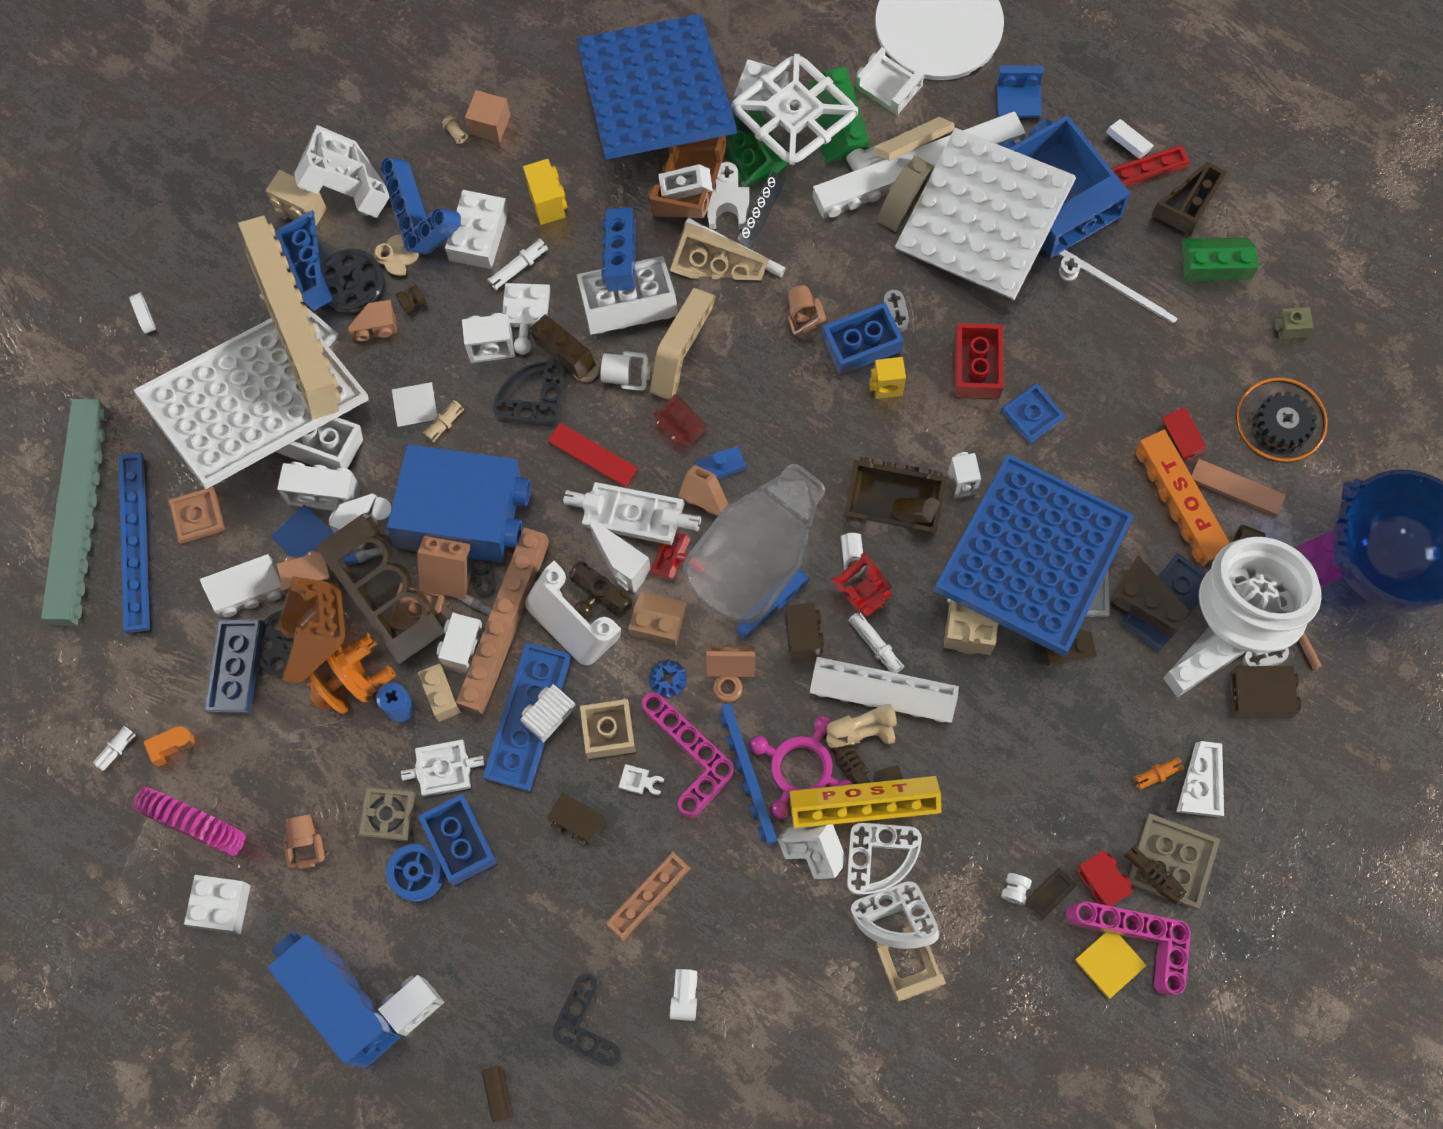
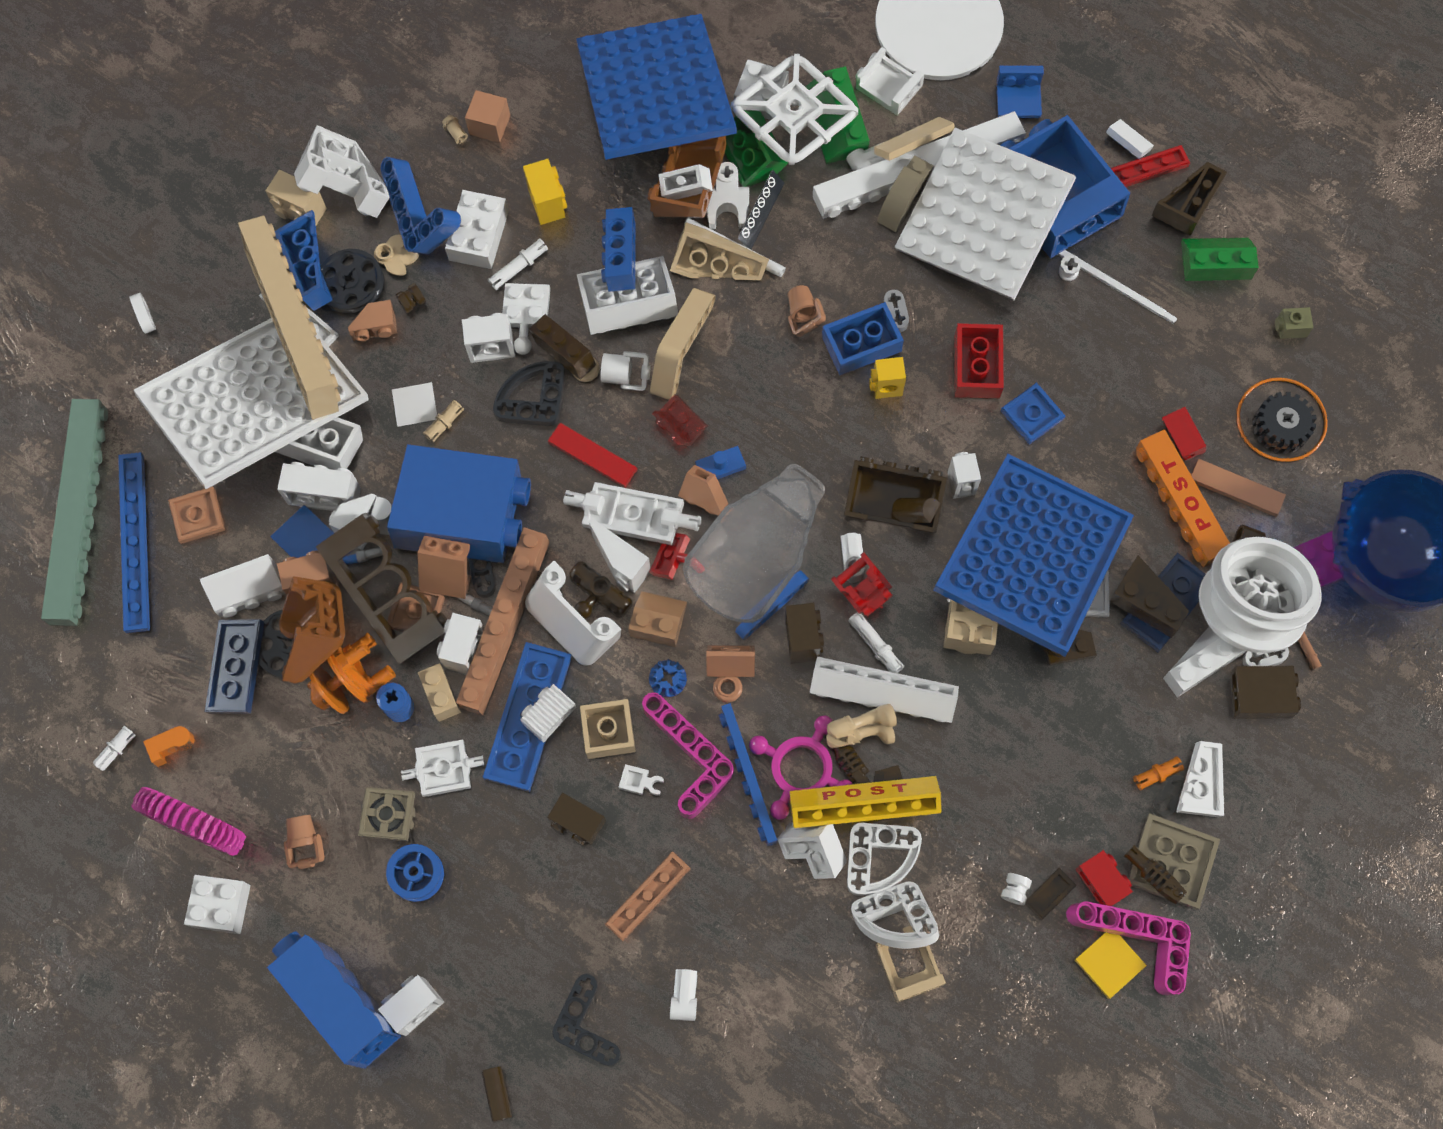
blue brick [418,794,497,886] -> none

